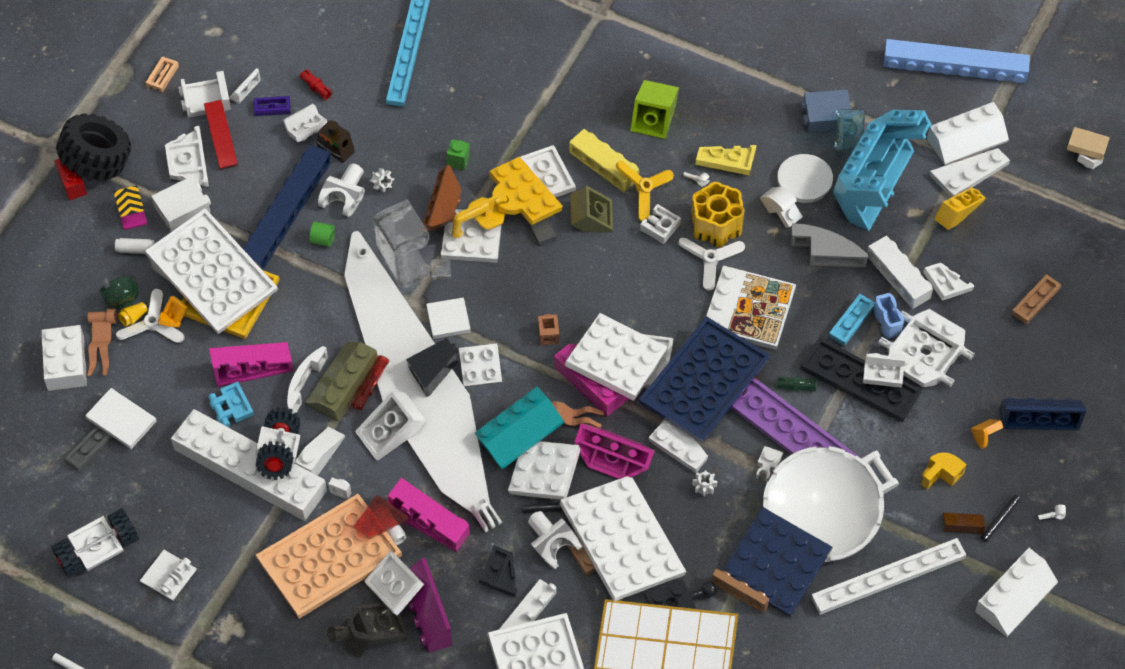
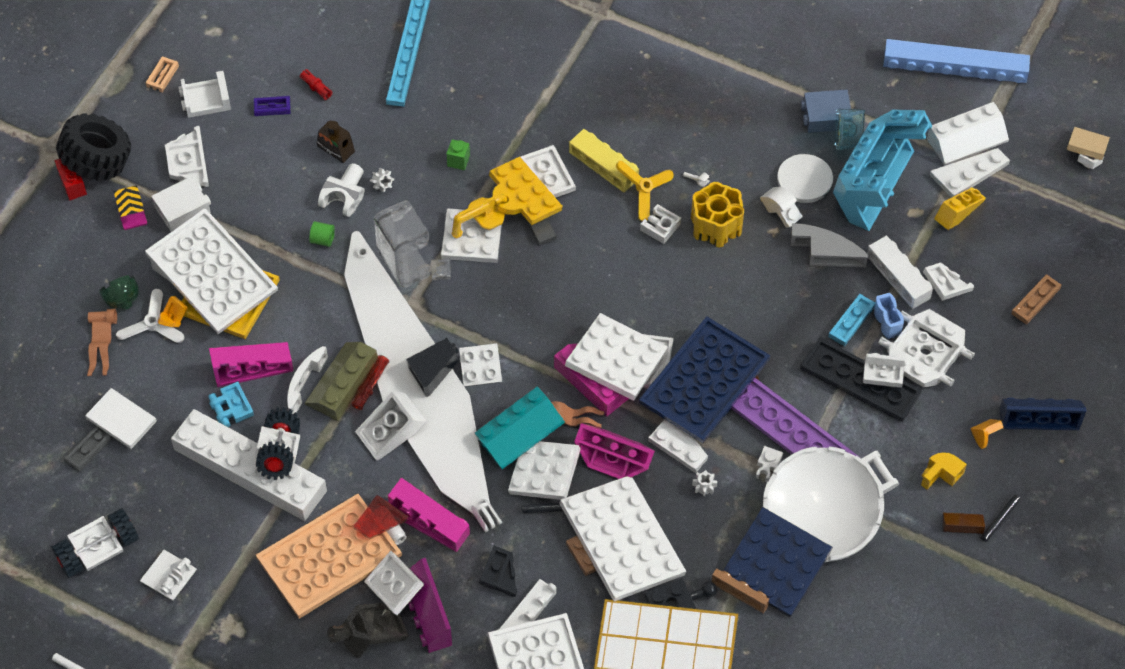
white brick [42,325,87,391] -> none
white piece [115,238,155,254] -> none
yellow cone [118,302,148,326] -> none
red slope [204,100,238,169] -> none
white slope [229,68,261,104] -> none
dark blue brick [242,144,331,270] -> none
white bracket [283,104,327,142] -> none
white slope [295,427,345,476] -> none
white plate [329,477,351,500] -> none
dark orange wedge [420,165,462,233] -> none
white tile [426,297,471,339] -> none
white connector [528,511,582,569] -> none
nougat brick [538,314,559,346] -> none
olive slope [570,185,613,232] -> none
lime slope [630,80,679,139] -> none
white piece [678,238,745,291] -> none
light yellow wing [695,145,757,175] -> none
plate [707,265,796,350] -> none
clear green pin [777,376,817,392] -> none
white plate [811,538,966,615] -> none
white slope [975,548,1058,637] -> none
white hand [1038,505,1066,520] -> none

